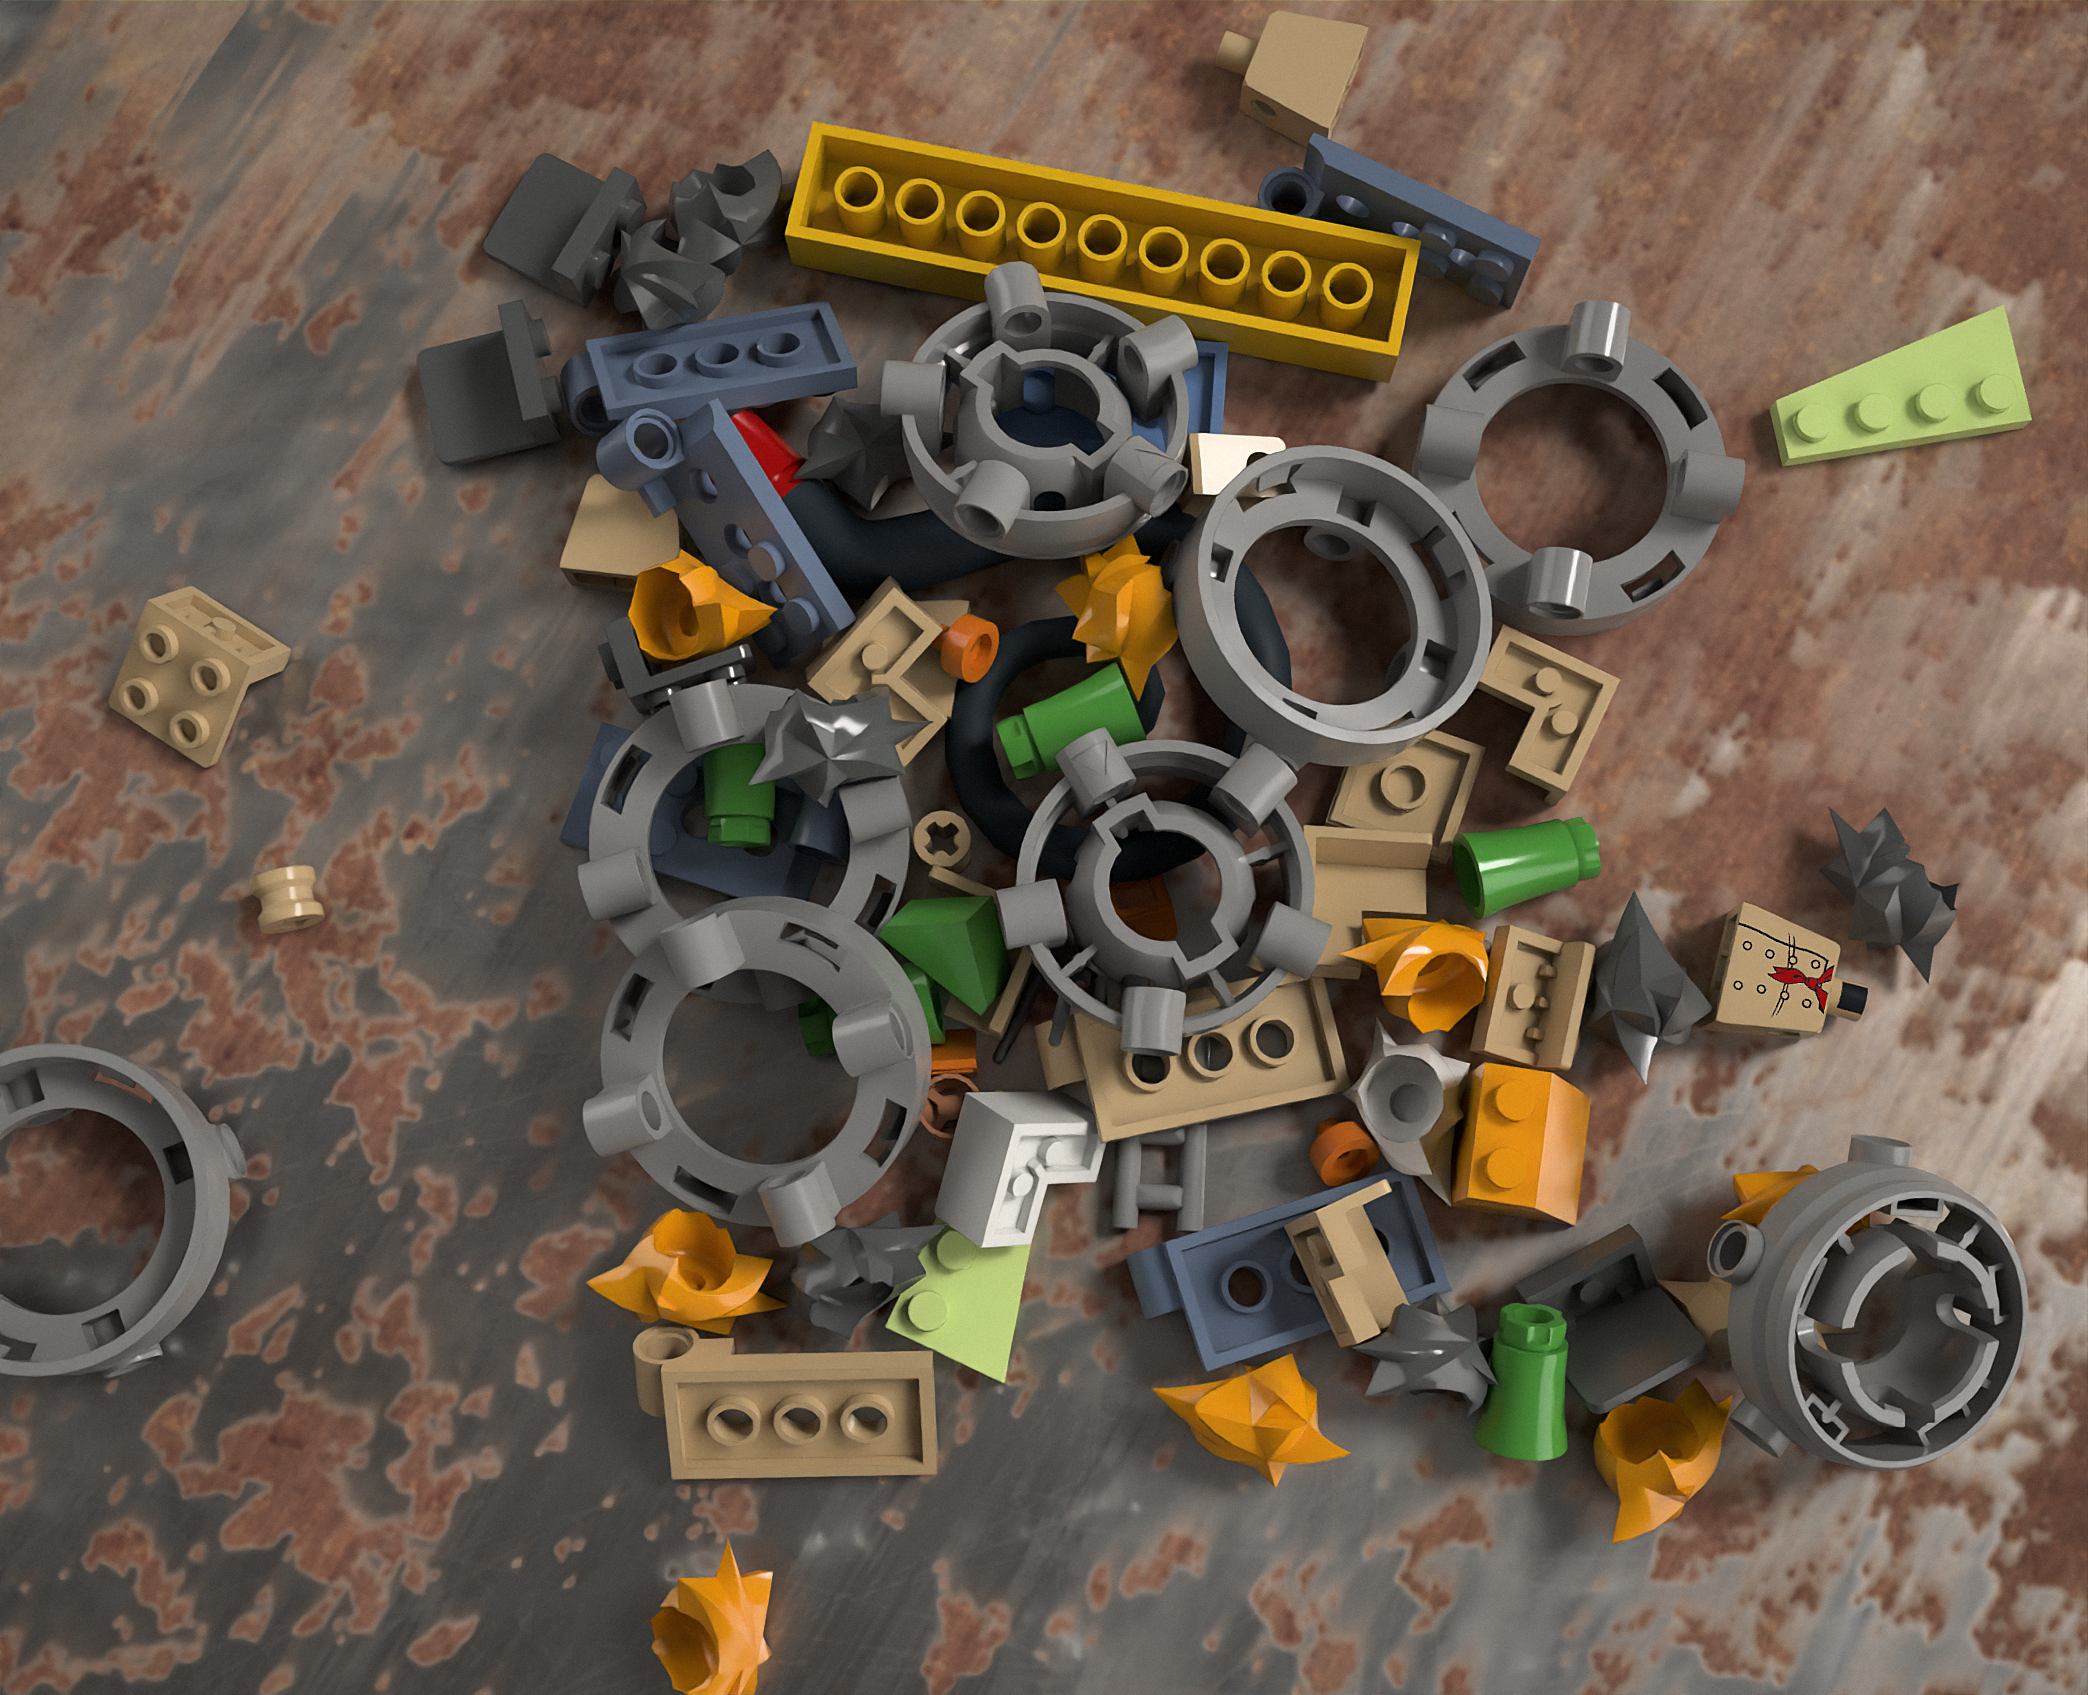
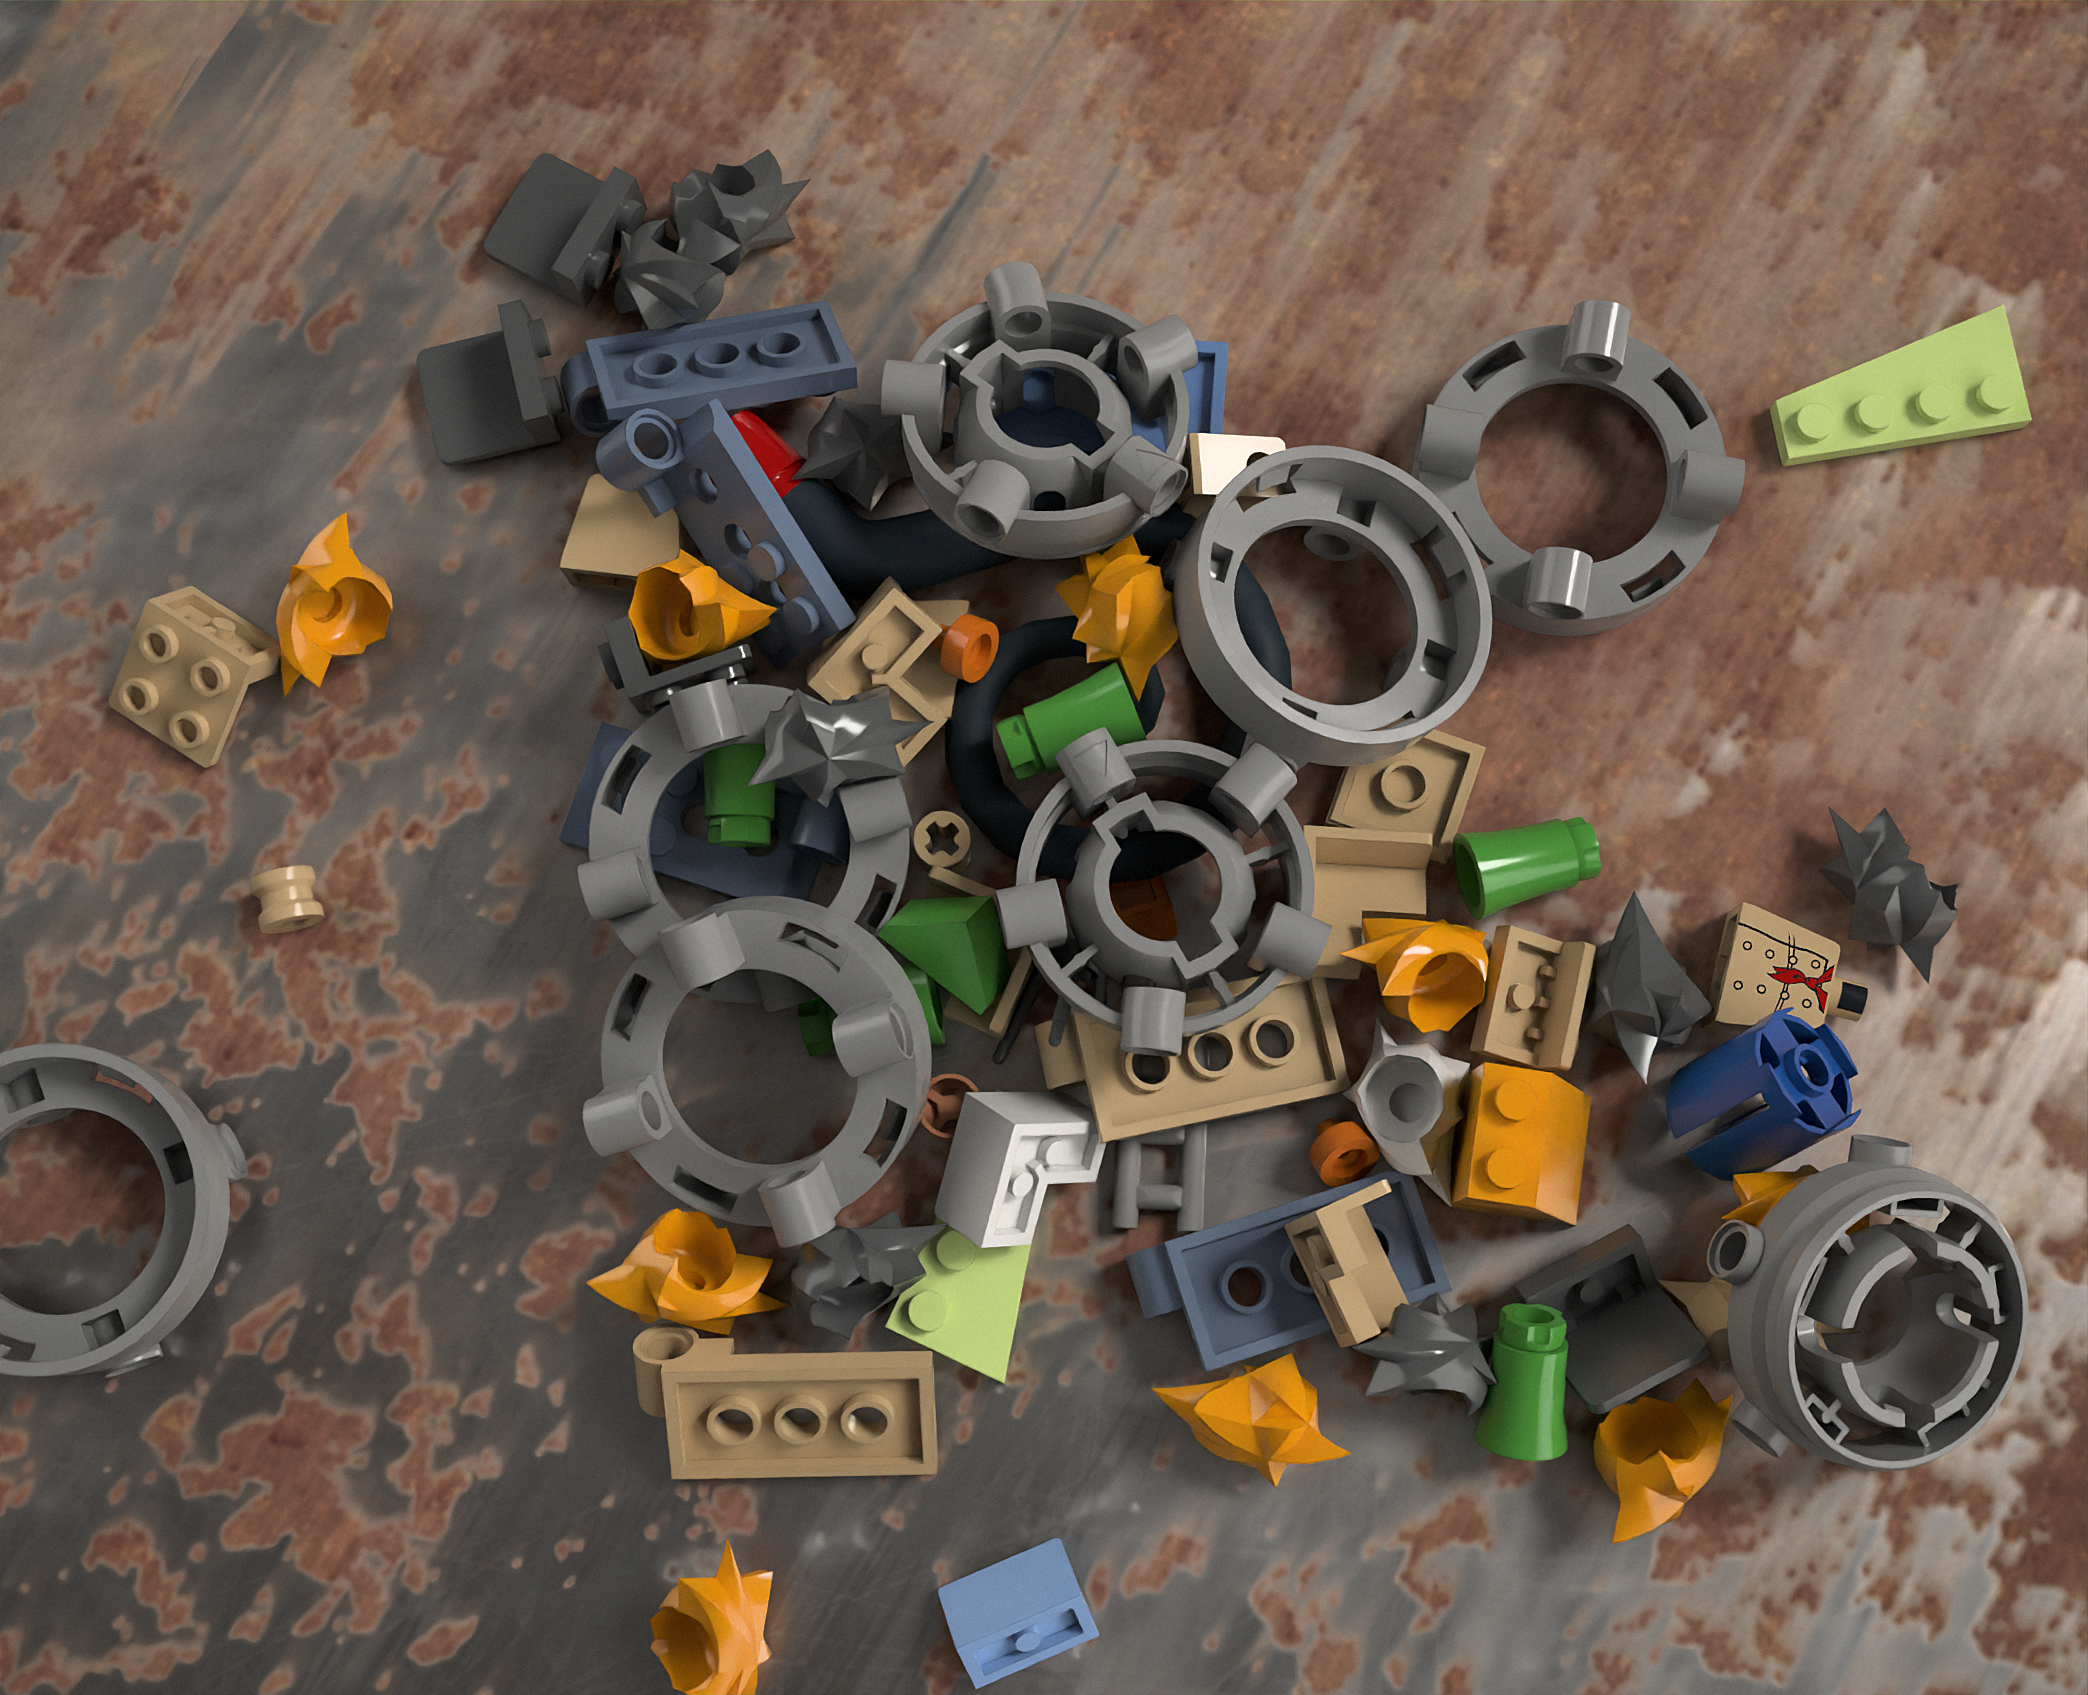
yellow brick [784,121,1421,383] -> none
orange slope [931,1028,979,1079] -> none
tan torso [1215,10,1369,148] -> none
sand blue hinge [1256,132,1542,309] -> none
tan panel [1475,624,1621,807] -> none
none -> light orange hair [276,512,392,698]
none -> light blue panel [938,1538,1100,1689]
none -> blue cylinder [1665,1007,1861,1182]

